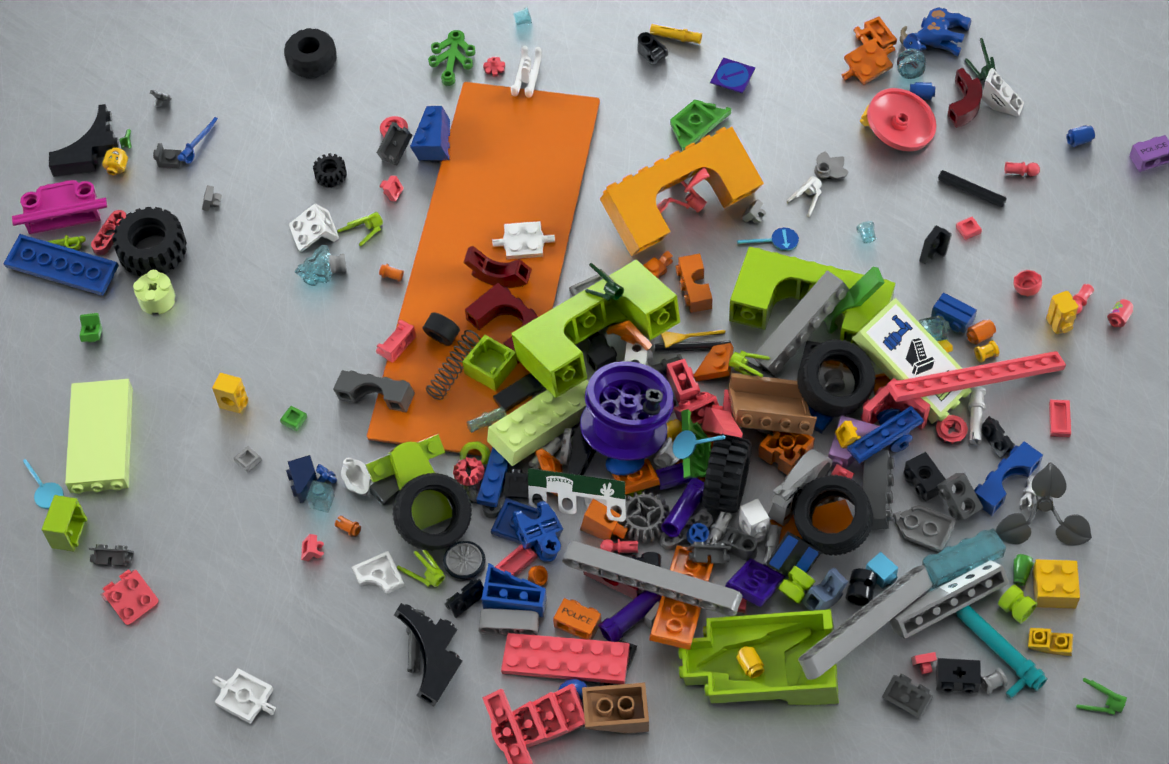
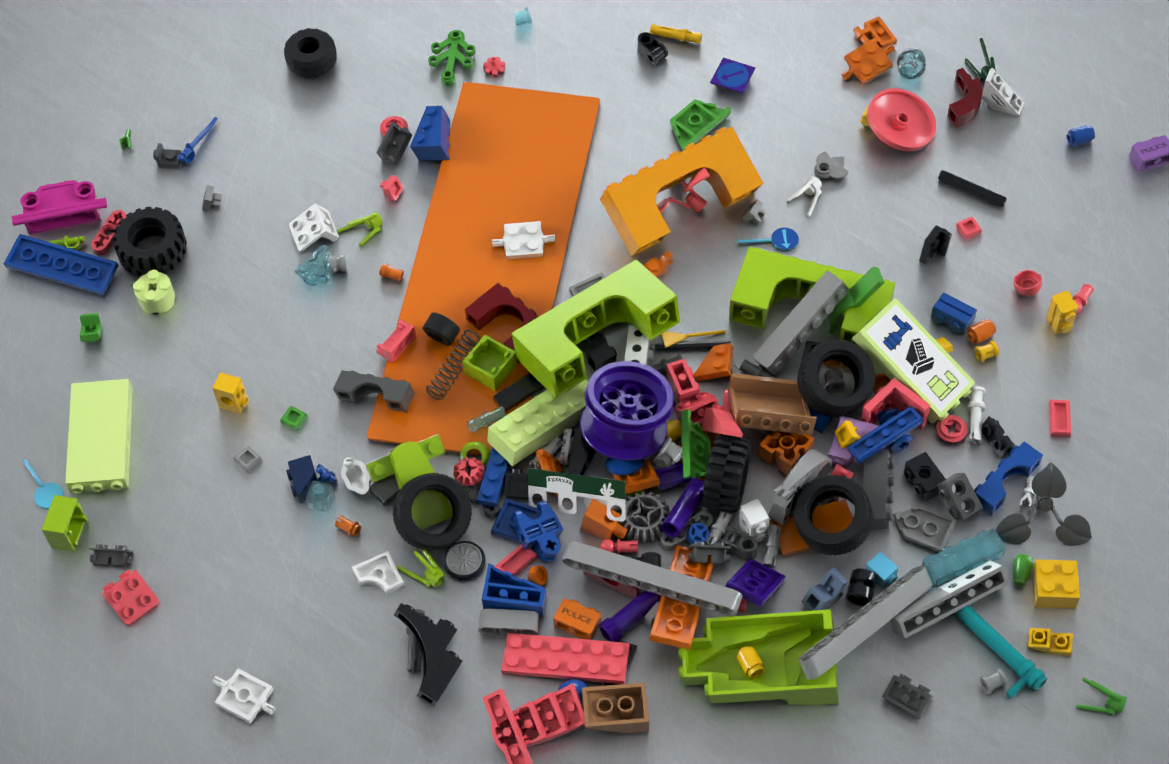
black arch [49,104,119,177] -> none
yellow head [102,148,128,175] -> none
dark grey plant [150,90,172,107] -> none
coral tile [301,534,324,561] -> none
black tyre [313,153,347,188] -> none
black hinge [445,579,484,618] -> none
dark red arch [463,246,532,288] -> none
white piece [511,45,542,98] -> none
dark green plant [585,263,624,301] -> none
orange tile [606,320,652,350] -> none
black bush [643,389,663,416] -> none
medium azure piece [672,430,726,459] -> none
orange arch [675,253,713,313] -> none
lime plant [729,350,770,377] -> none
piece [766,532,822,578] -> none
lime wheel [778,565,816,604] -> none
clear light blue piece [856,221,876,243] -> none
coral plate [887,351,1066,402] -> none
blue animal [900,7,972,57] -> none
blue brick [910,82,936,100] -> none
coral tile [911,652,937,674] -> none
clear light blue brick [919,315,950,341] -> none
black brick [936,658,981,694] -> none
lime wheel [998,584,1038,624] -> none
coral pin [1004,162,1040,177] -> none
coral brick [1107,299,1133,327] -> none

